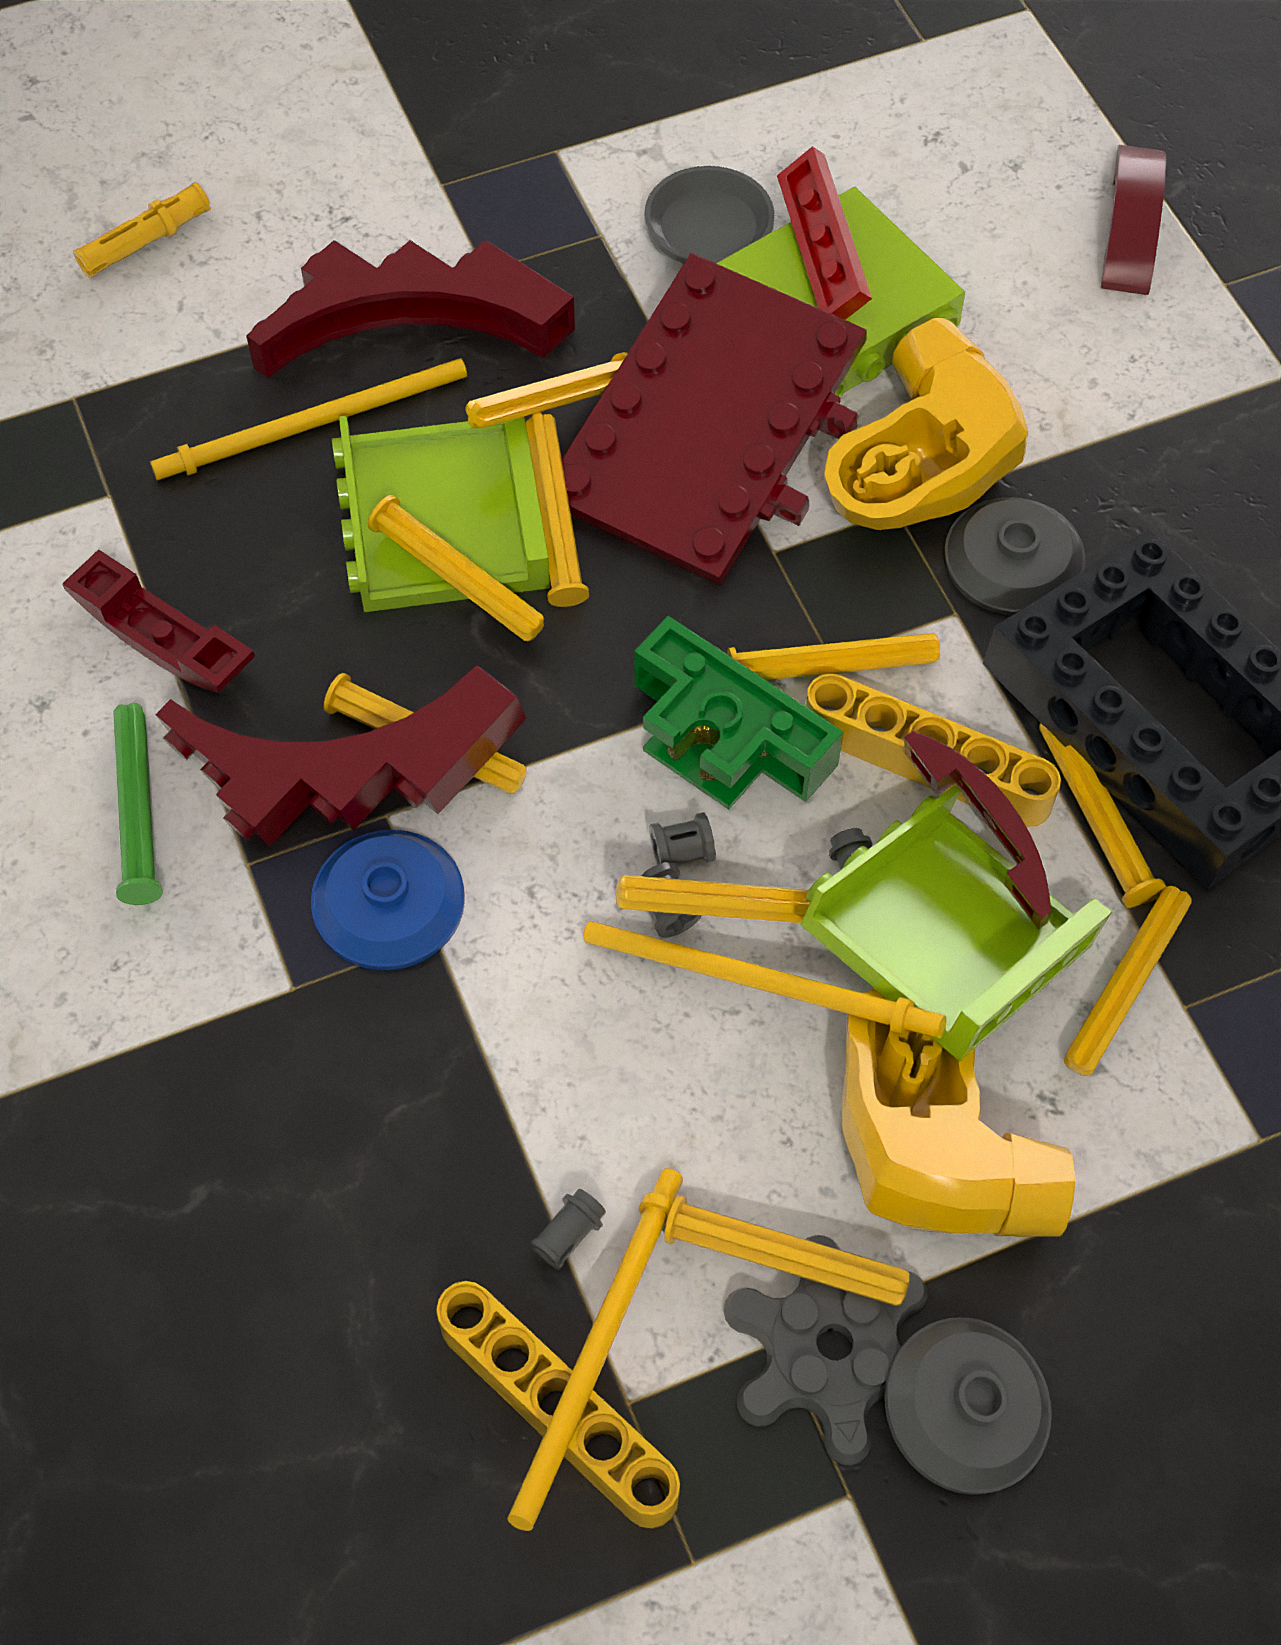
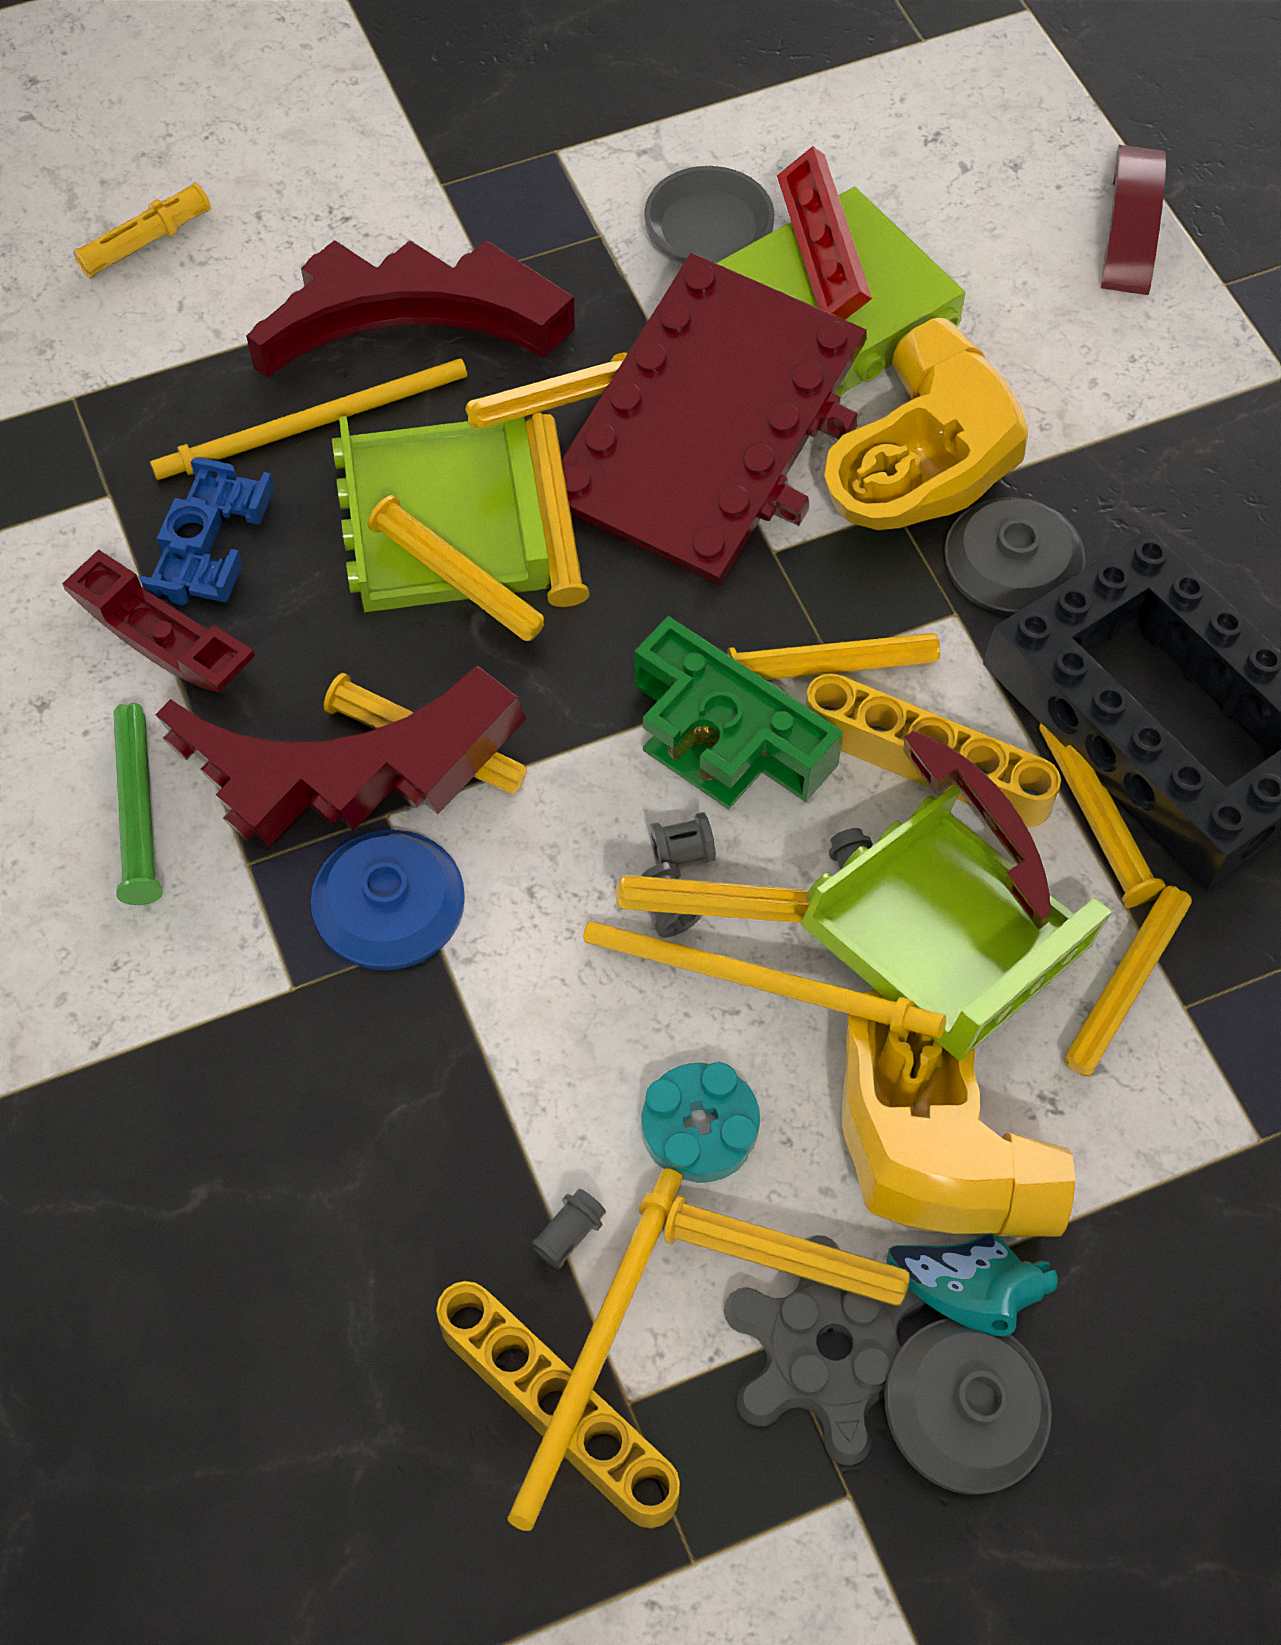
none -> blue piece [140,458,274,605]
none -> teal plate [641,1062,760,1183]
none -> teal arm [886,1233,1058,1336]

